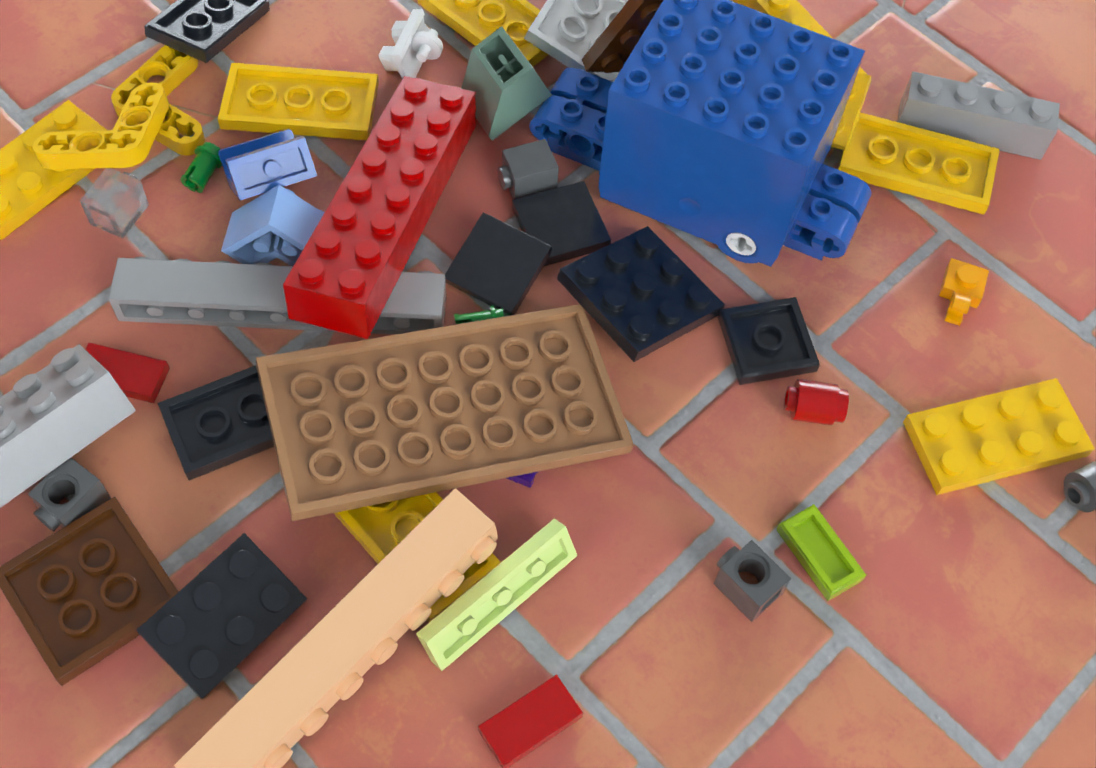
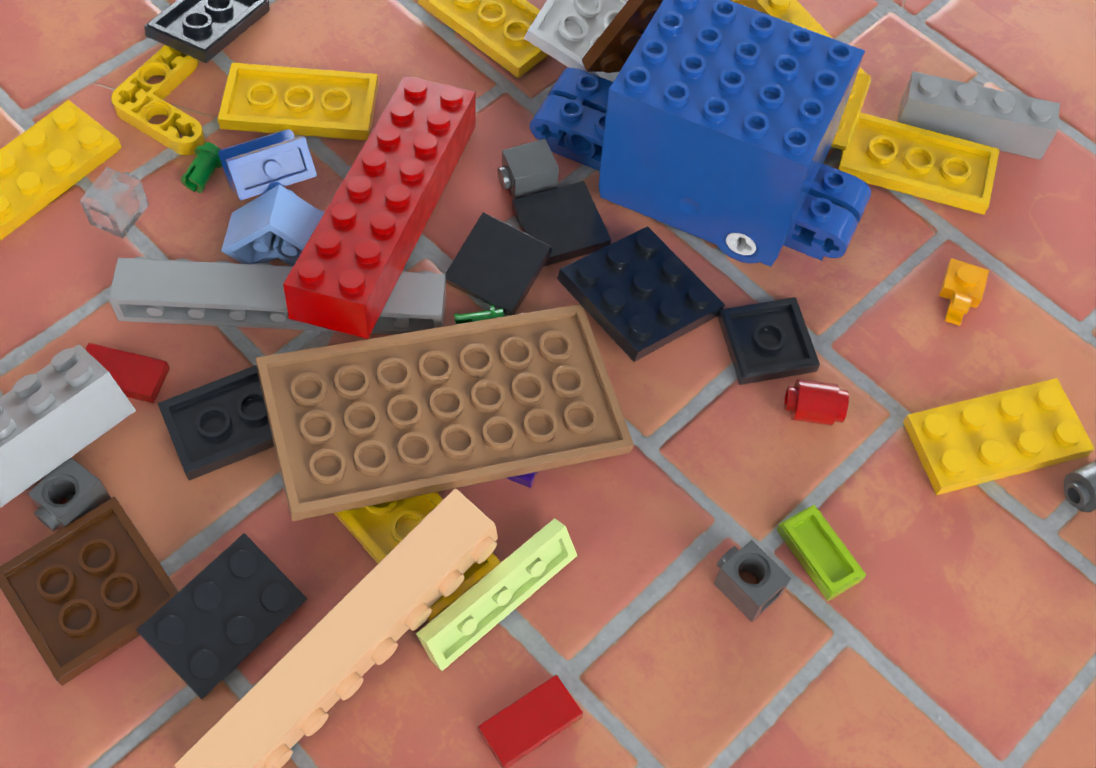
yellow beam [32,82,169,169] -> none
white hips [379,9,443,79] -> none
sand green slope [461,26,552,141] -> none

